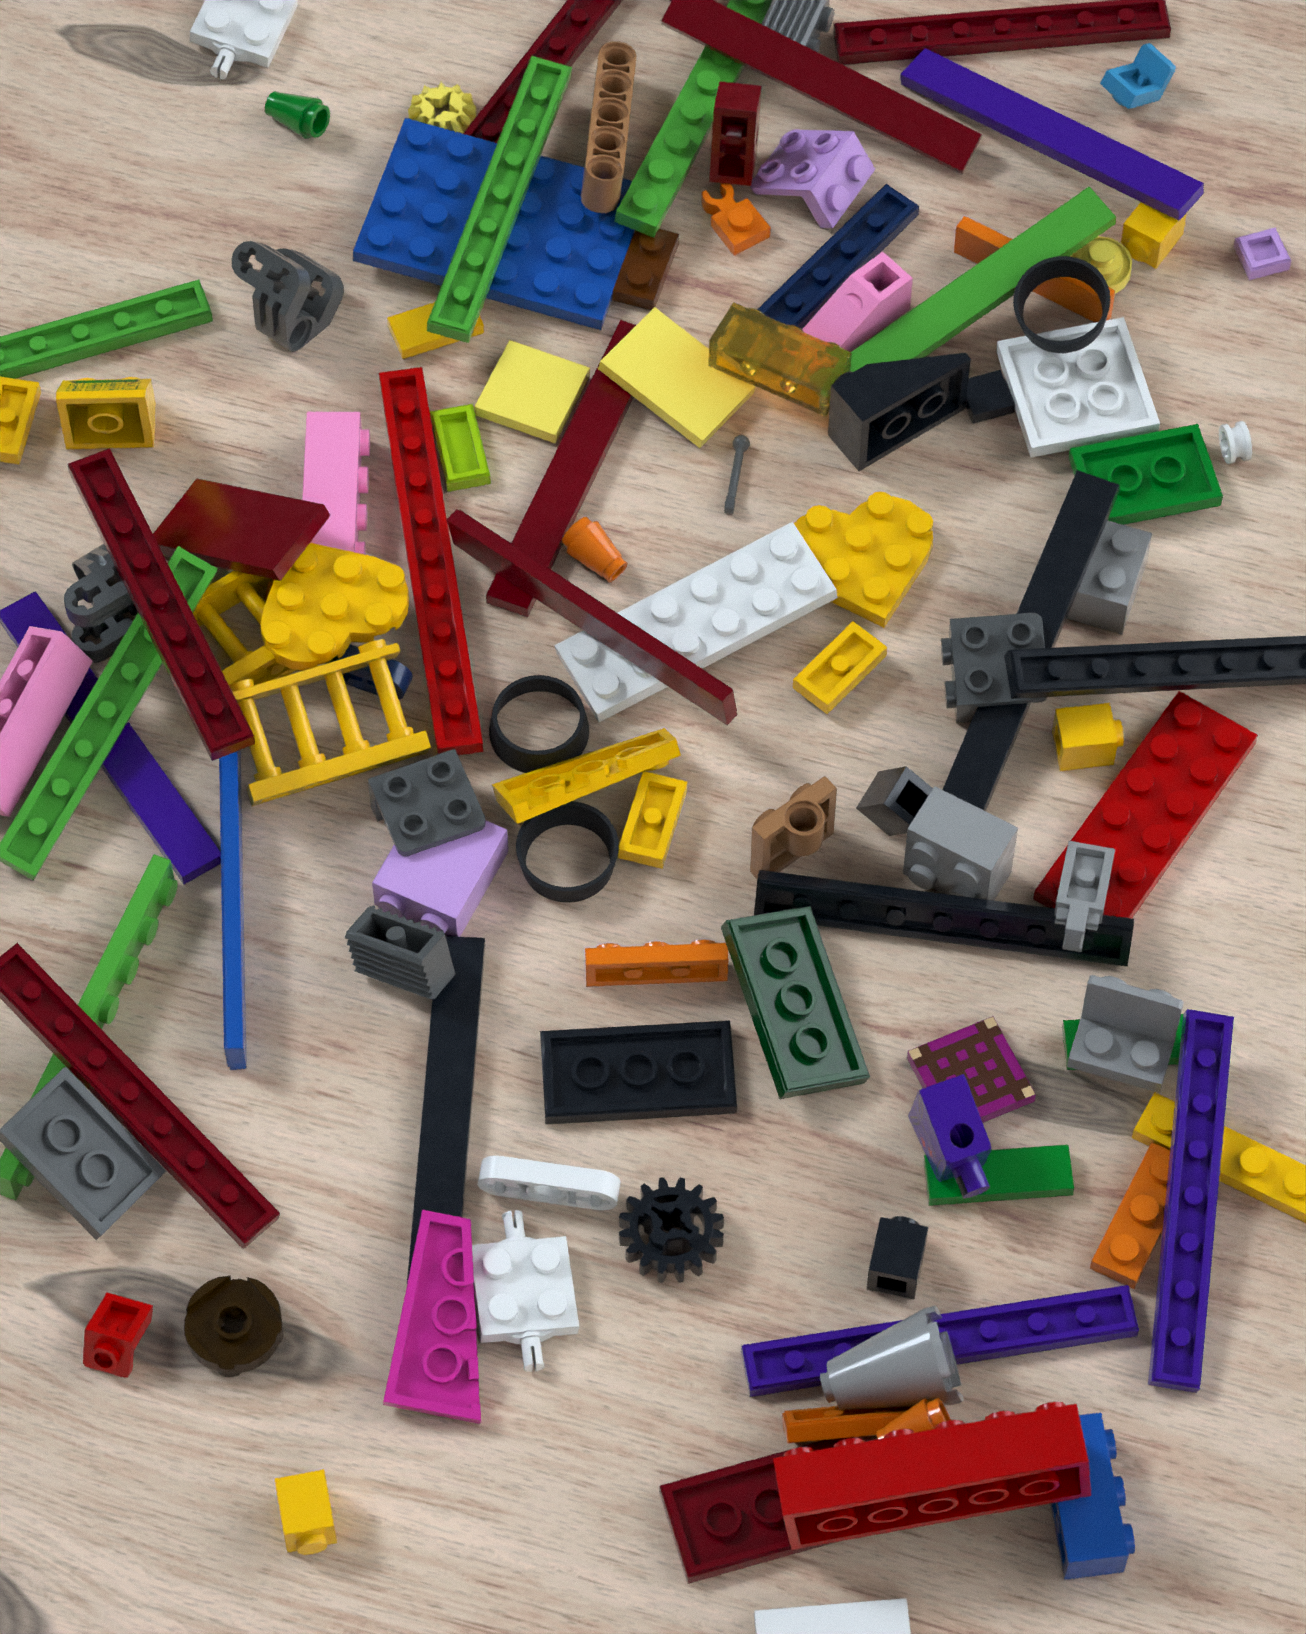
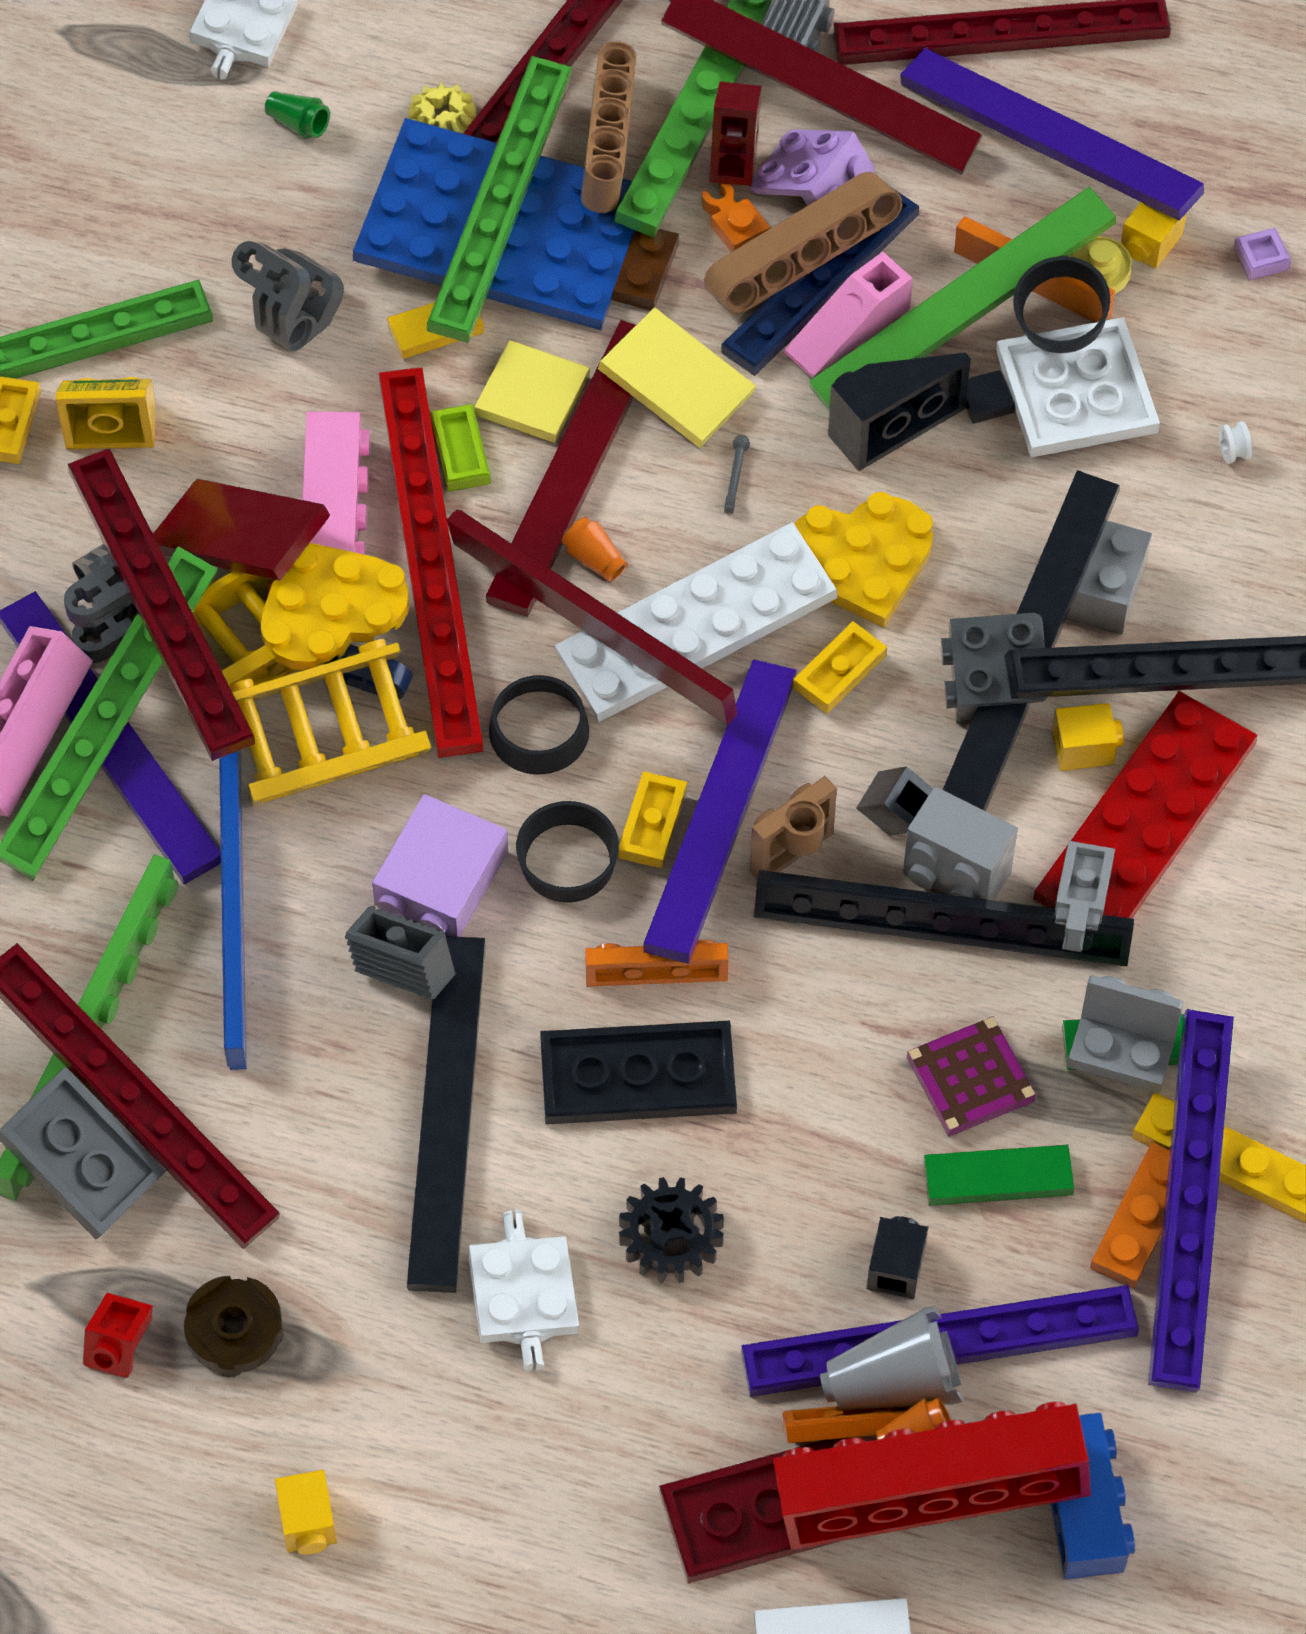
dark grey bracket [368,749,486,856] -> none
dark pink wing [383,1210,481,1424] -> none
white beam [478,1156,621,1210] -> none
yellow wing [492,728,681,824] -> none
clear yellow brick [708,302,852,417] -> none
tile [721,906,870,1099] -> none
dark purple torso [908,1074,992,1199] -> none
green plate [1069,424,1223,525] -> none
dark azure bracket [1100,43,1176,109] -> none
none -> dark purple tile [643,659,797,964]
none -> medium nougat beam [704,172,902,314]

